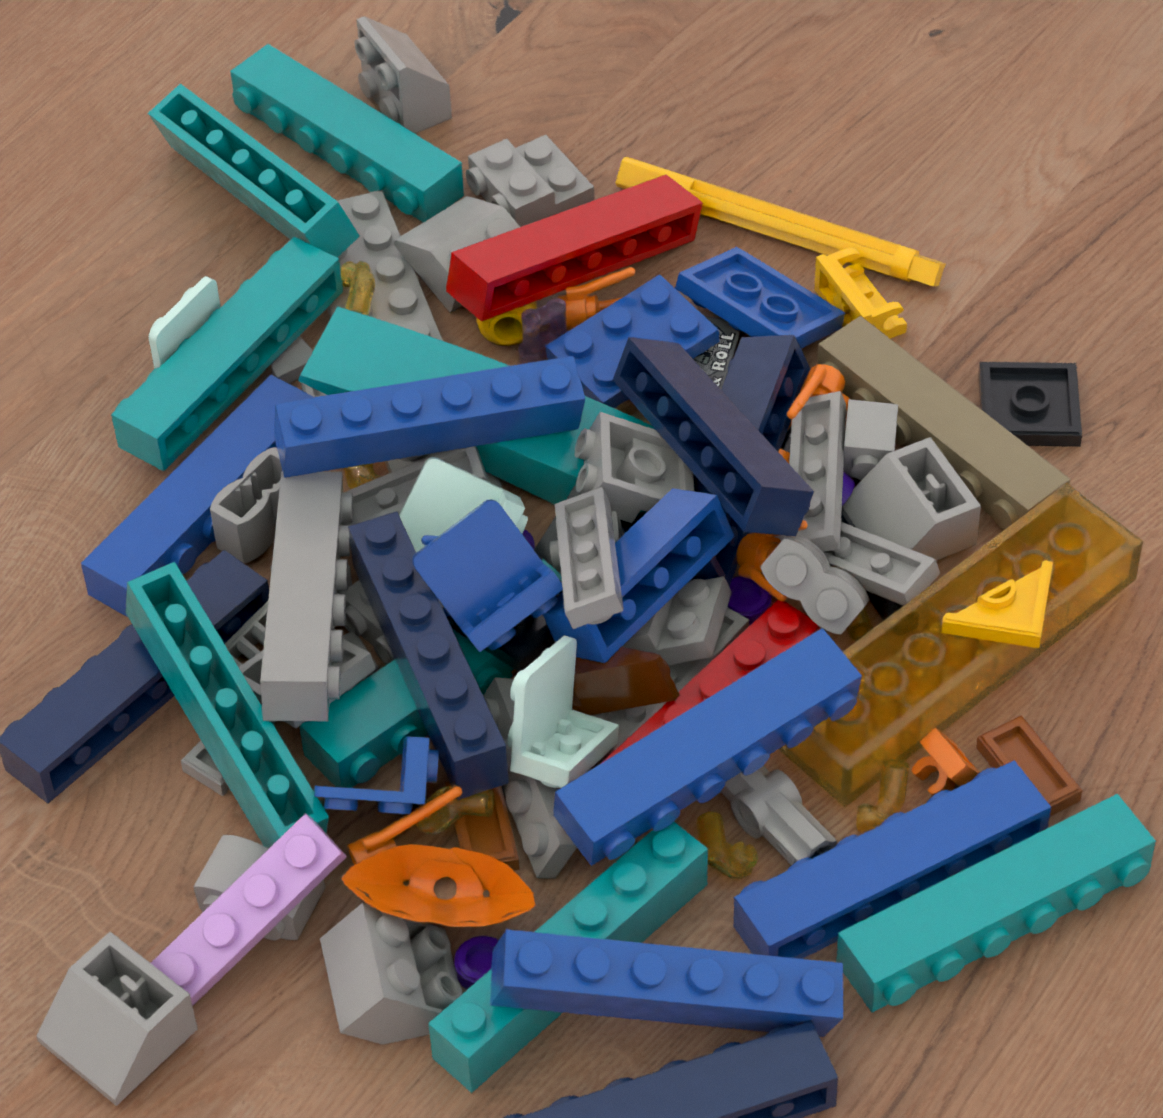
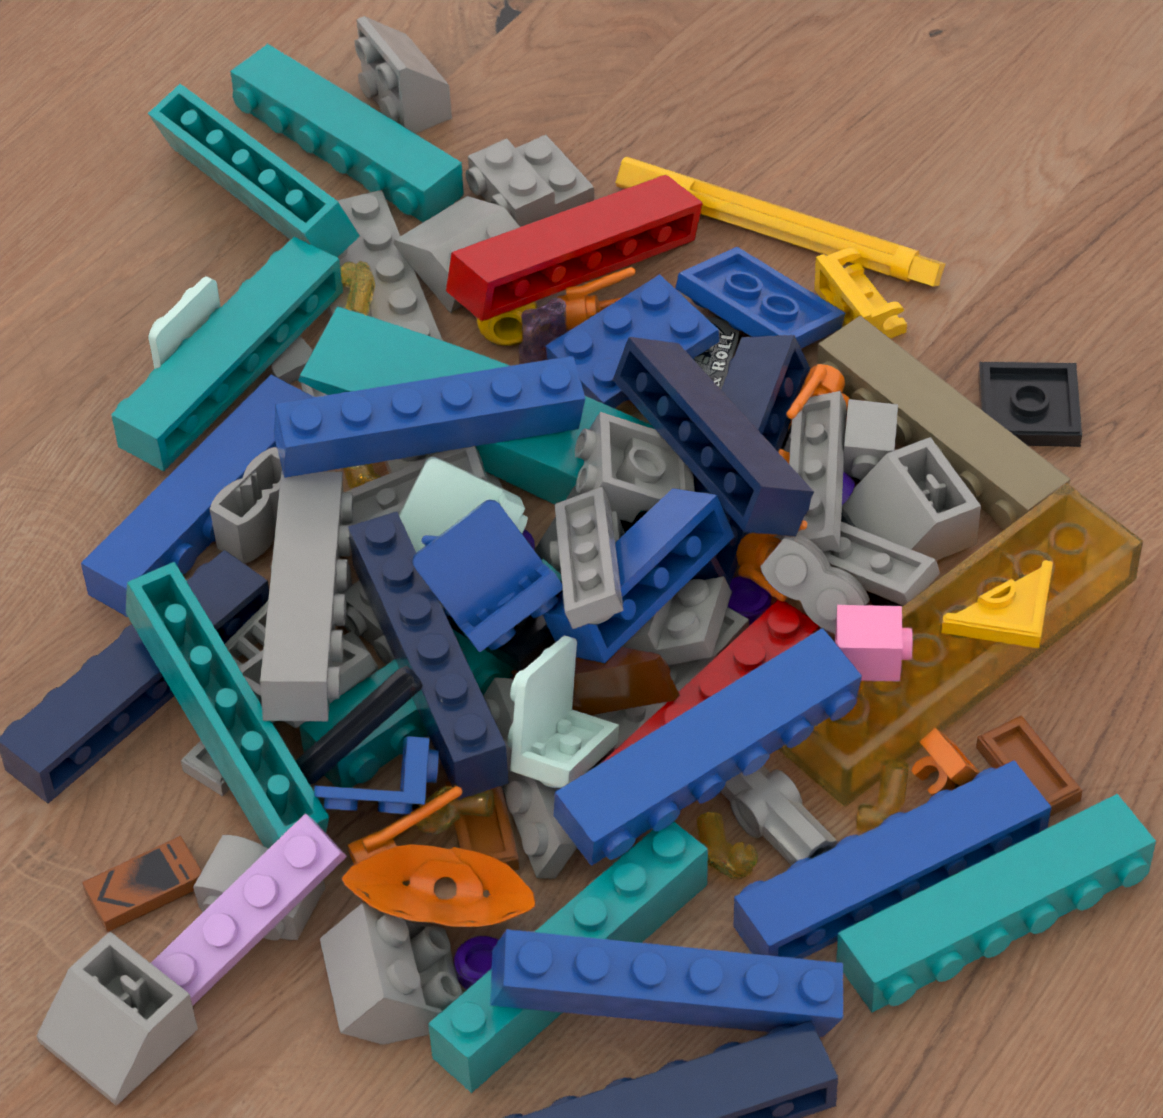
none -> dark orange tile [82,836,202,932]
none -> black axle [295,666,423,786]
none -> bright pink brick [835,605,912,681]

